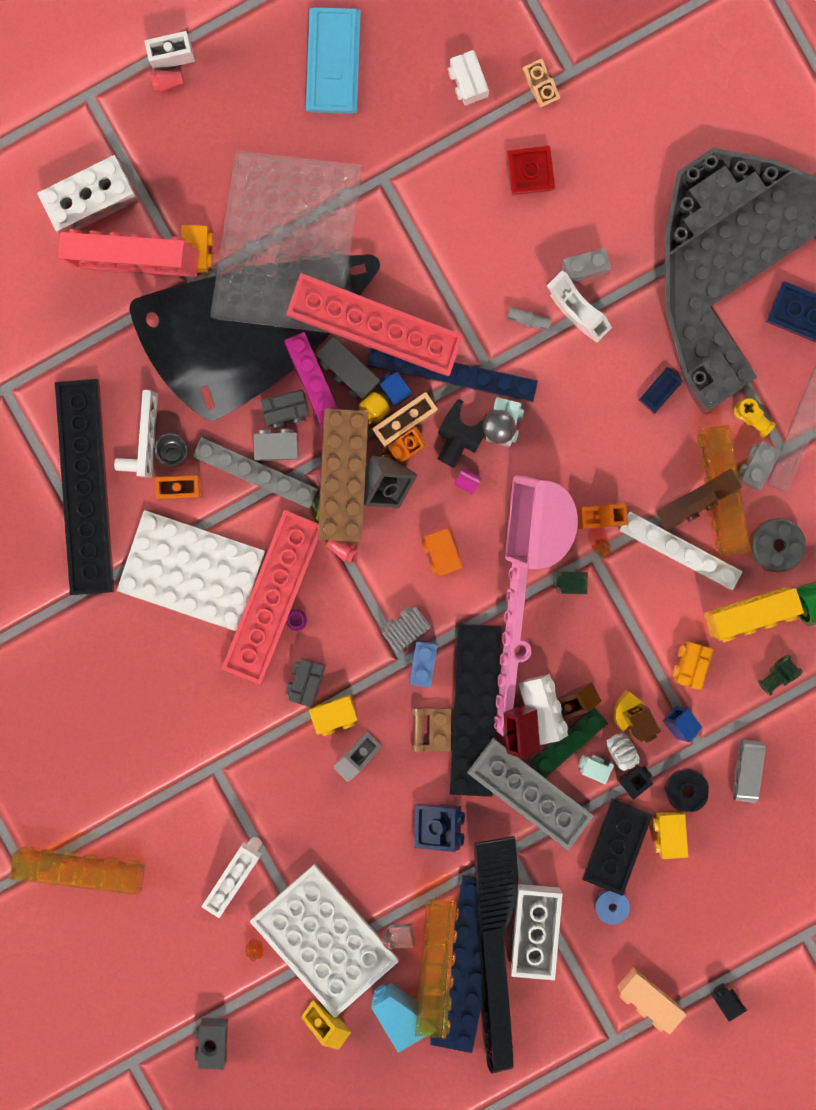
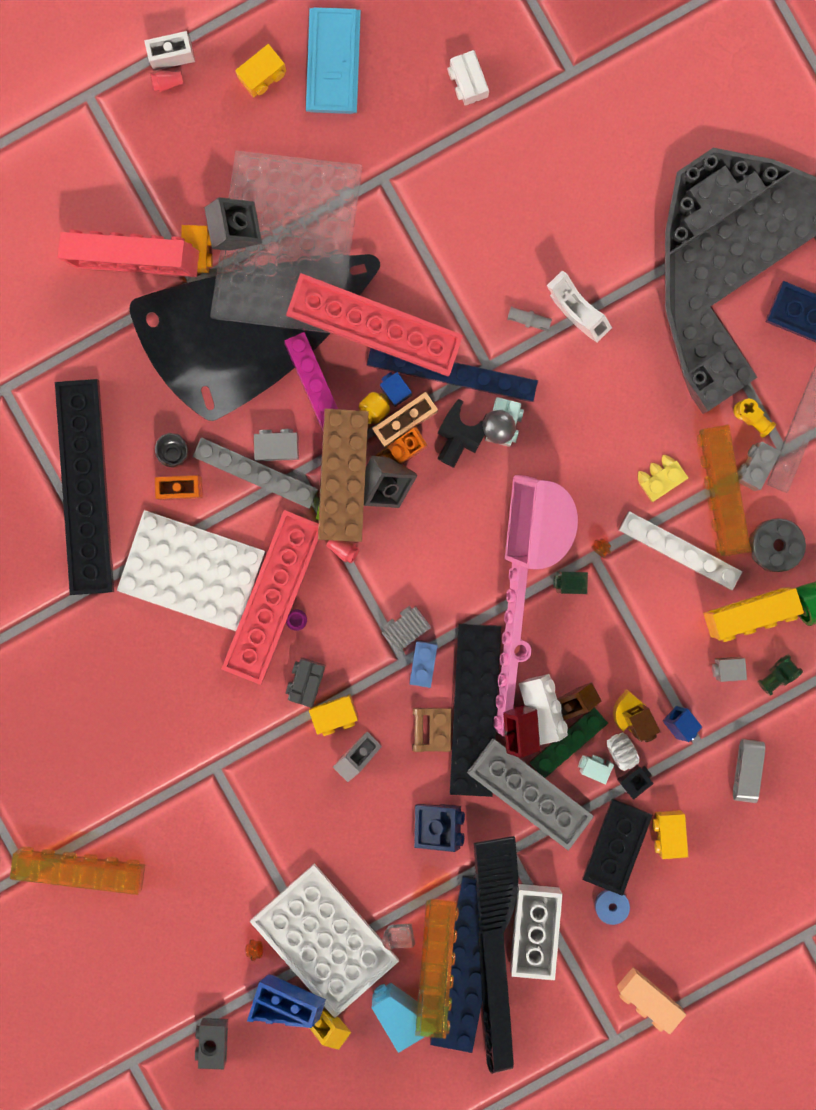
white brick [37,155,138,235] -> none
white piece [114,390,158,478] -> none
white piece [201,837,262,918] -> none
dark grey brick [260,389,310,429] -> none
dark grey brick [316,336,380,401] -> none
orange brick [421,528,463,577] -> none
dark pink piece [454,468,482,495] -> none
red plate [507,145,555,195] -> none
light nougat slope [521,58,560,108] -> none
light grey brick [561,248,611,283] -> none
orange brick [576,504,628,529] -> none
dark blue tile [639,367,683,414] -> none
reddish brown bracket [657,469,742,531] -> none
black plate [664,768,709,812] -> none
light orange brick [672,641,714,691] -> none
black brick [710,983,747,1022] -> none
none -> dark grey slope [204,197,262,251]
none -> yellow brick [235,44,287,98]
none -> blue wedge [247,974,326,1028]
none -> light yellow plate [638,455,688,502]
none -> light grey brick [712,657,747,682]

